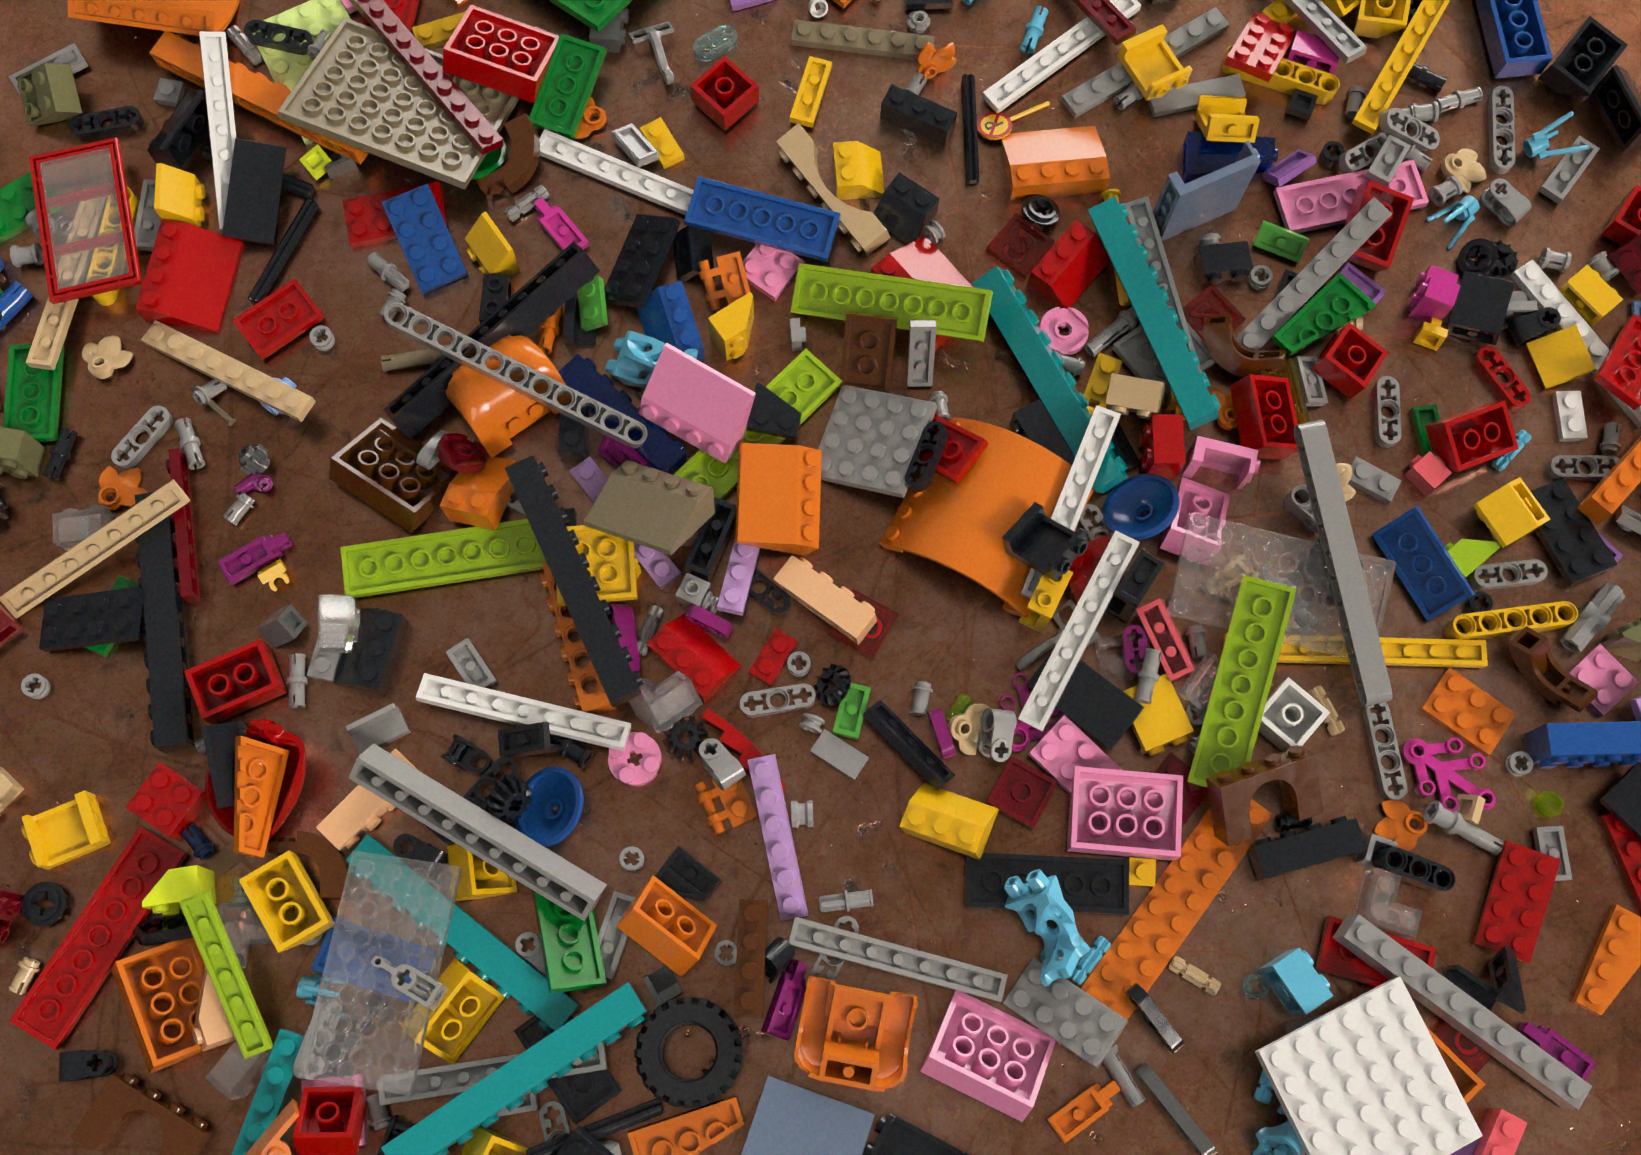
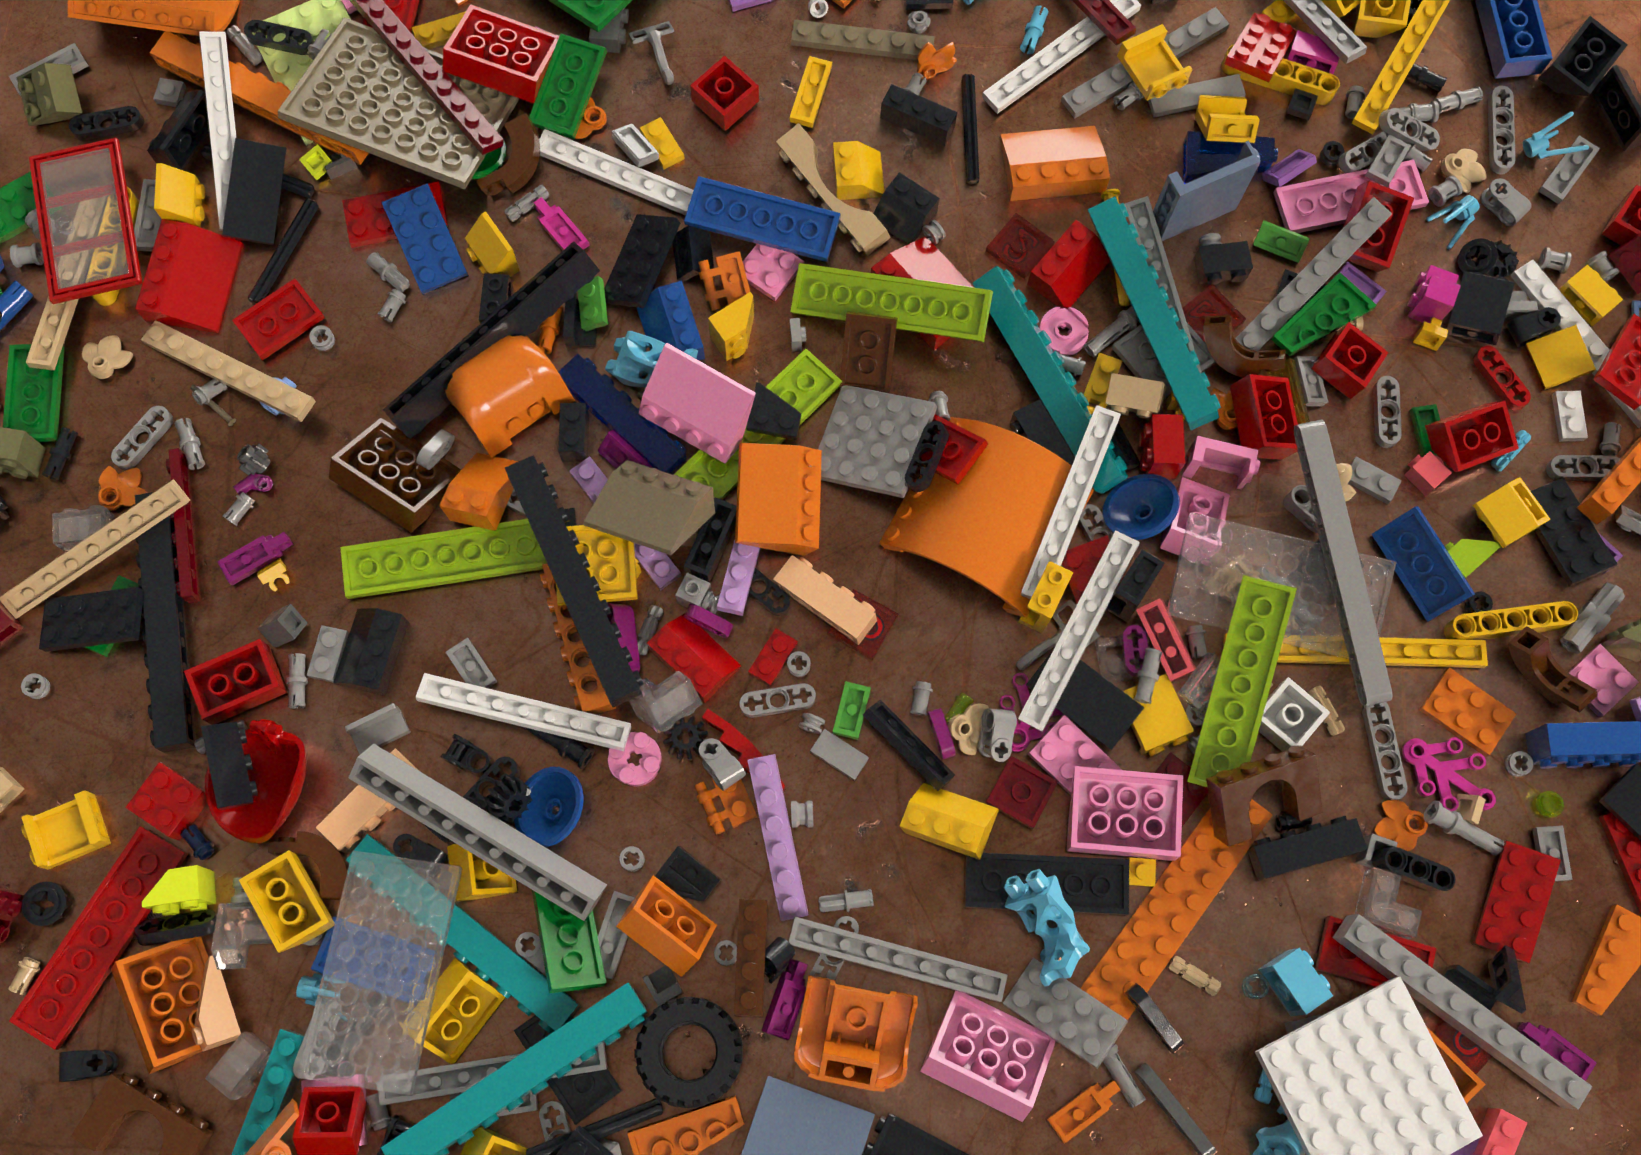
lime tile [179,890,274,1059] -> none
orange wing [234,736,289,858] -> none
clear brick [317,595,360,653] -> none
light grey piece [371,956,448,1011] -> none
dark tan pin [381,341,452,372] -> none
light grey beam [384,302,647,448] -> none
dark red tile [436,433,488,474] -> none
black panel [498,722,562,758] -> none
clear light blue plate [693,25,738,62] -> none
black gear [813,663,851,705] -> none
light grey plate [907,320,936,387] -> none
piece [977,101,1050,140] -> none
black panel [1002,502,1089,582] -> none
black gear [1021,195,1060,228] -> none
medium azure axle [1070,936,1111,985] -> none
light grey bush [1249,265,1273,290] -> none
light grey beam [1469,559,1548,590] -> none

